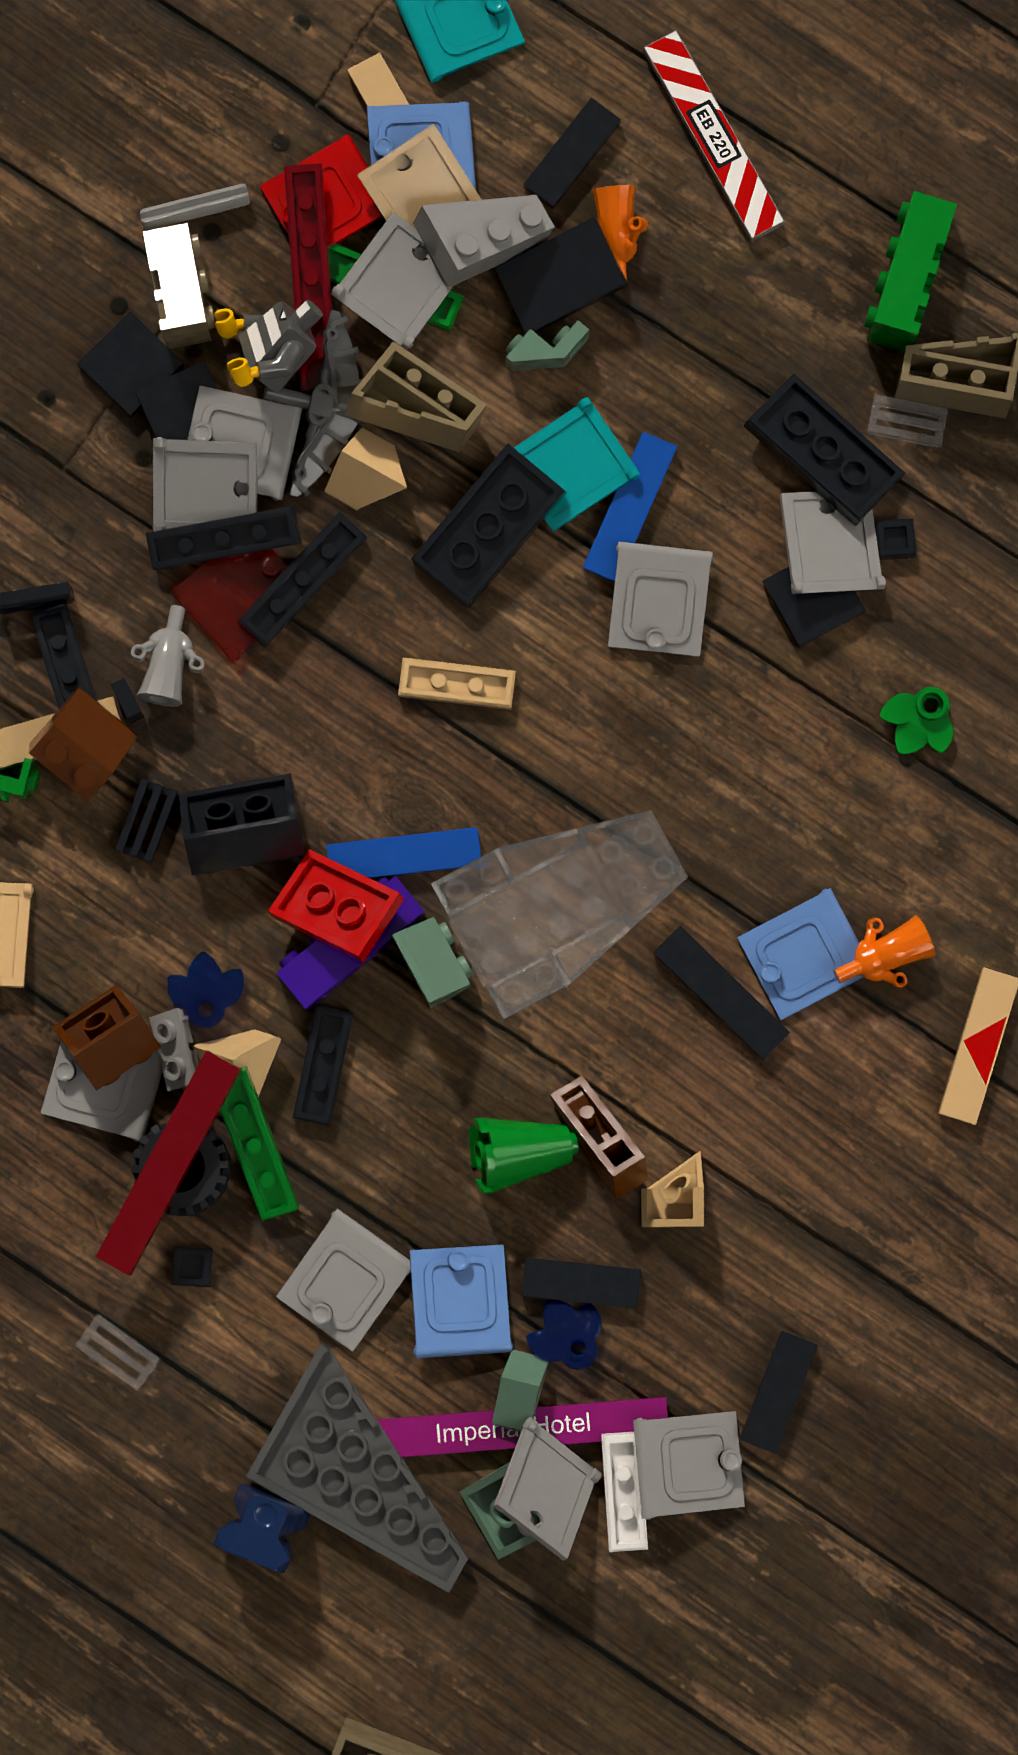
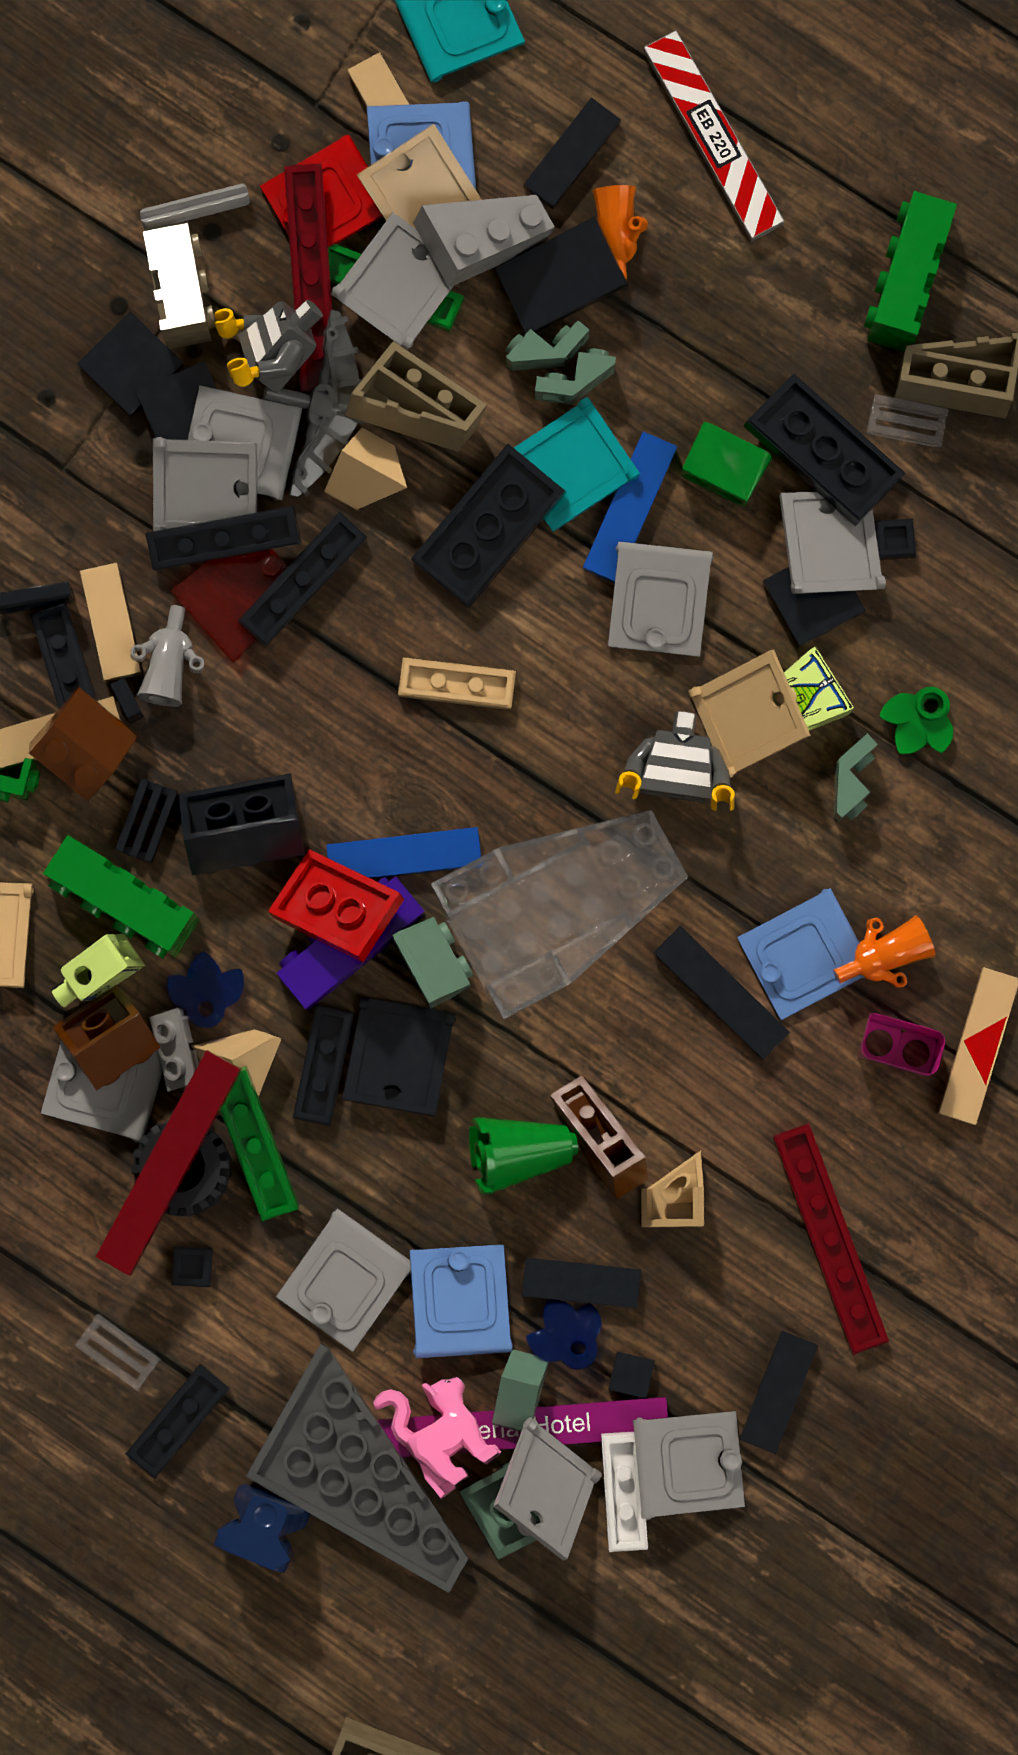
none -> green wedge [43,835,200,959]
none -> yellowish green torso [51,934,145,1007]
none -> tan tile [80,563,142,682]
none -> black tile [125,1364,230,1479]
none -> black container [343,996,456,1117]
none -> bright pink animal [373,1377,501,1499]
none -> sand green slope [535,348,616,405]
none -> black tile [608,1351,655,1398]
none -> torso [615,712,735,811]
none -> green piece [680,422,773,508]
none -> tan container [688,649,811,778]
none -> dark red tile [772,1123,889,1355]
none -> yellowish green torso [773,647,854,731]
none -> sand green slope [833,733,878,823]
none -> dark pink piece [858,1013,945,1077]

